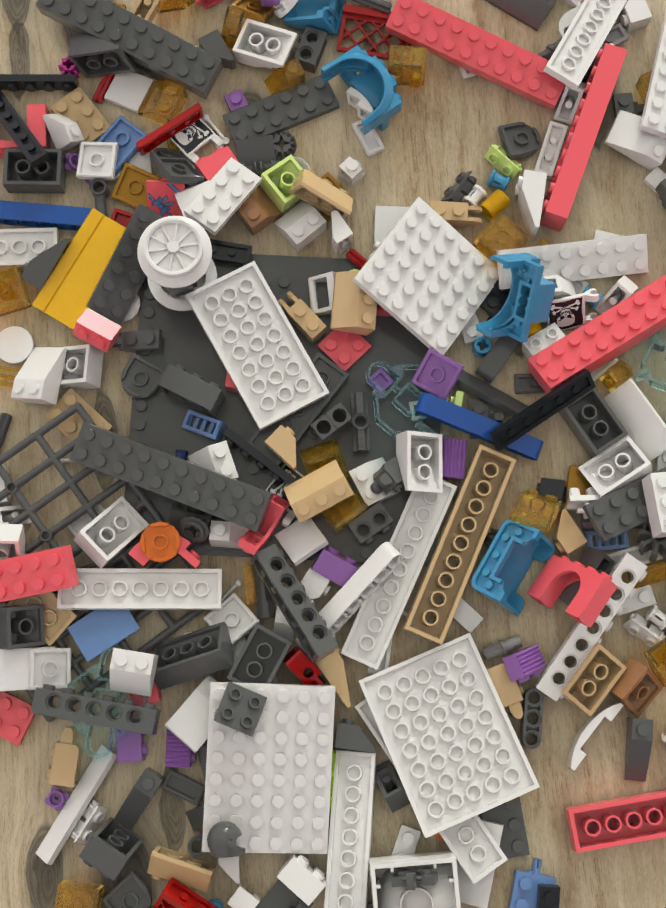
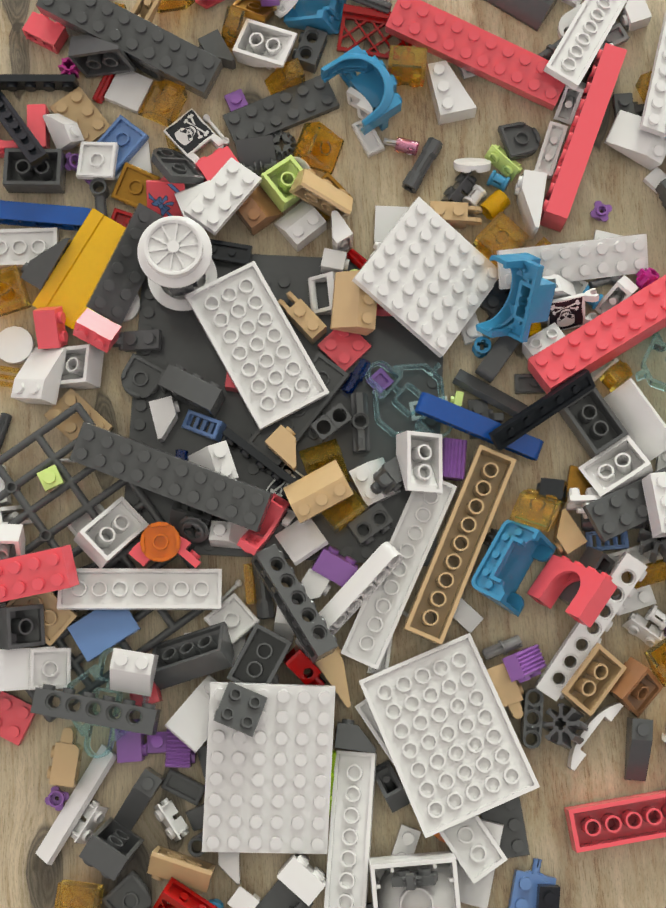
red tile [136,103,203,156] -> none
dark grey helmet [207,821,246,858] -> none
white brick [339,156,365,188] -> none
medium lavender tile [411,348,464,400] -> none
none -> coral brick [22,11,69,54]
none -> coral brick [33,306,69,349]
none -> yellowish green plate [36,465,64,492]
none -> medium lavender plate [147,731,167,754]
none -> white slope [149,396,180,443]
none -> white hinge [153,798,189,842]
none -> clear yellow slope [292,121,344,174]
none -> white brick [321,248,350,273]
none -> clear blue axle [341,359,371,395]
none -> clear pink piece [383,137,420,156]
none -> dark grey axle [402,137,443,193]
none -> white wedge [426,60,477,125]
none -> white tile [453,158,491,173]
none -> dark grey gear [542,703,588,749]
none -> flat silver bar [589,275,623,289]
none -> medium lavender plate [590,201,612,222]
none -> dark pink gear [636,267,660,289]

